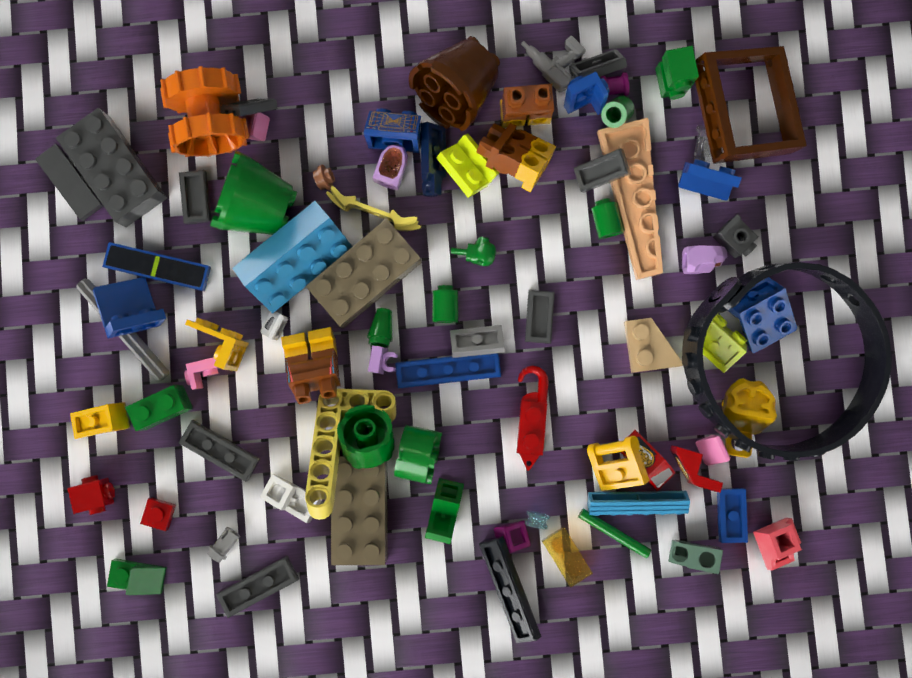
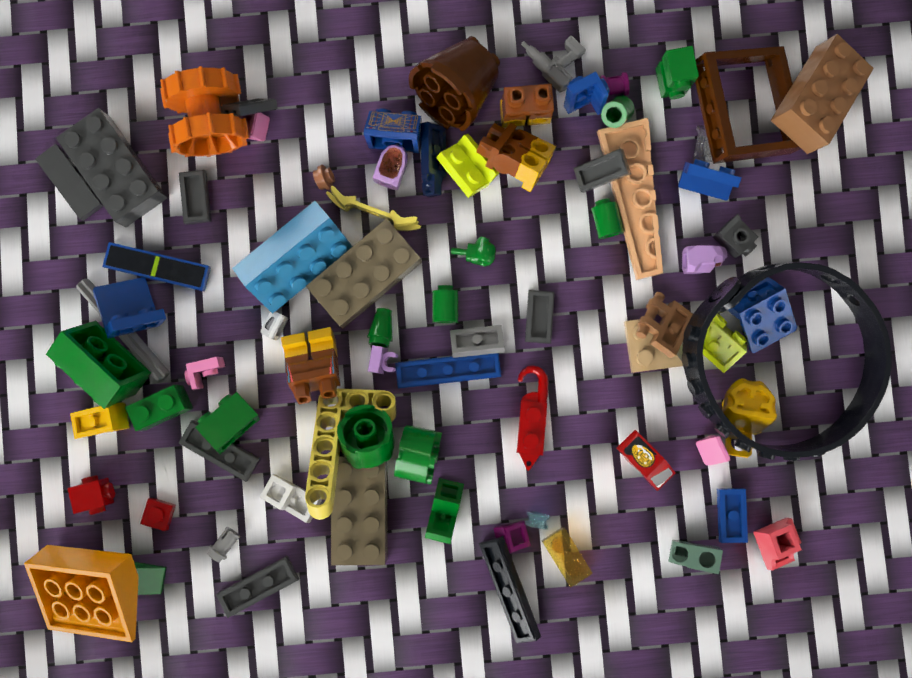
yellow bracket [185,317,249,371] -> none
green cone [210,151,297,235] -> none
dark grey tile [569,49,627,78] -> none
green piece [578,509,651,559] -> none
yellow plate [587,436,650,491] -> none
dark azure piece [587,491,690,516] -> none
red slope [670,445,723,493] -> none
none -> light orange slope [24,545,139,642]
none -> green brick [46,320,151,409]
none -> green brick [195,392,260,455]
none -> medium nougat plate [636,292,693,358]
none -> medium nougat brick [770,34,874,154]

